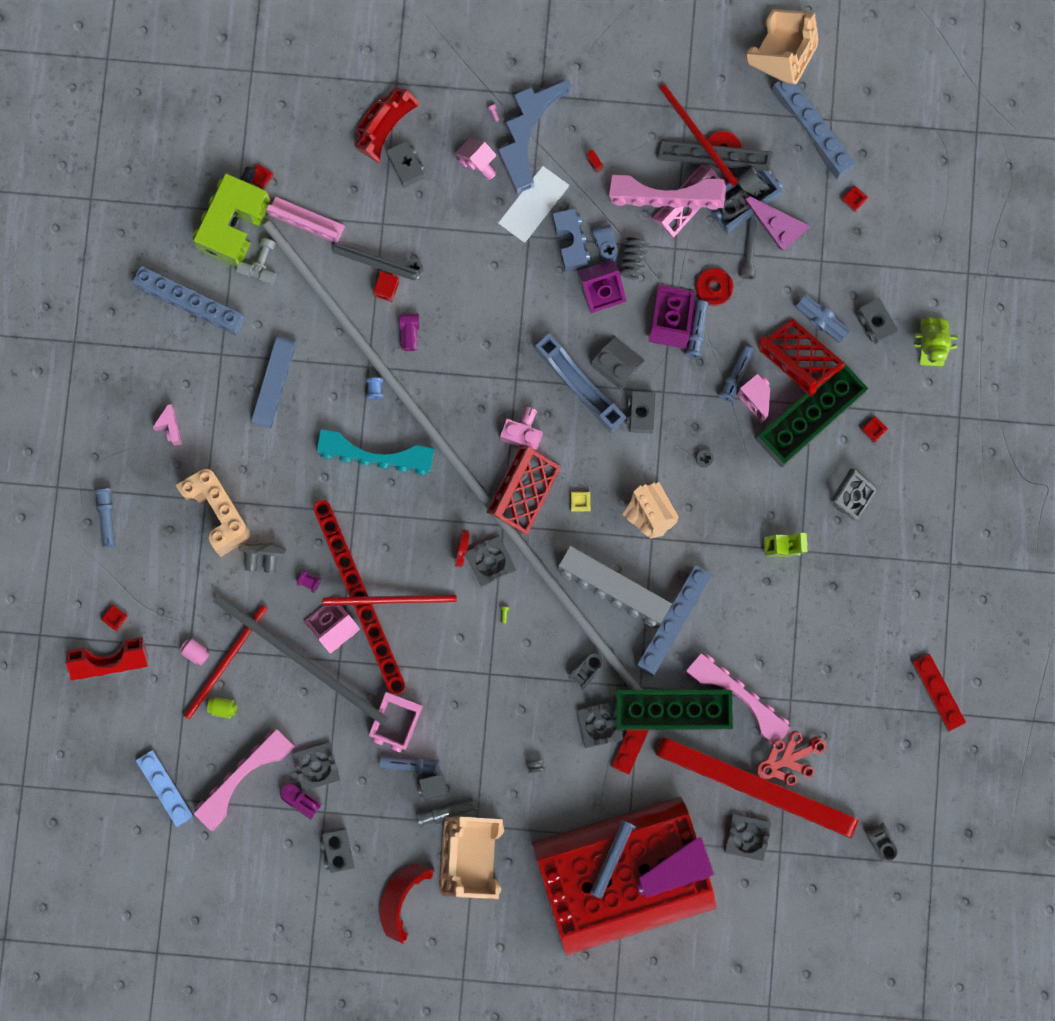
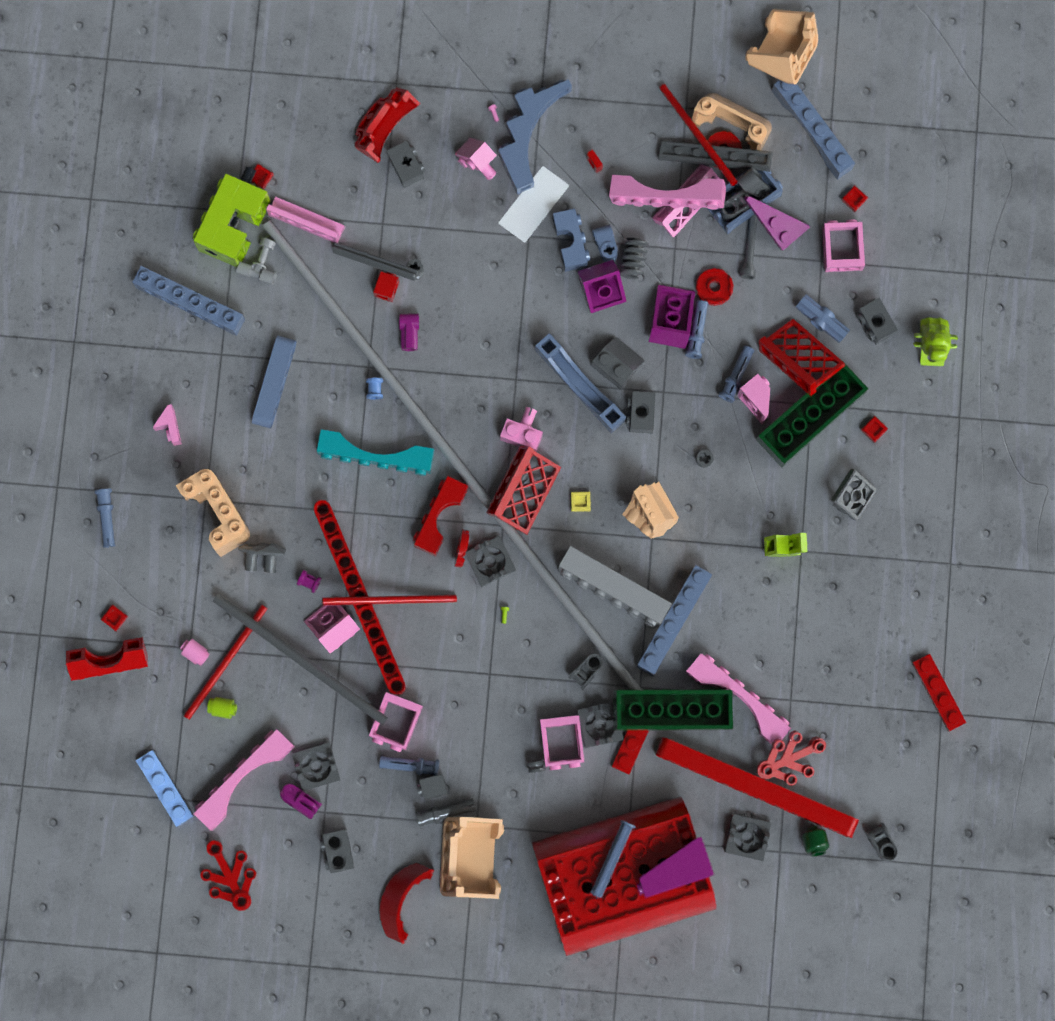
none -> red plant [200,840,257,911]
none -> red arch [413,476,469,557]
none -> bright pink window [540,715,584,770]
none -> light nougat windscreen [692,93,772,150]
none -> dark green head [802,826,830,857]
none -> bright pink window [822,220,865,272]

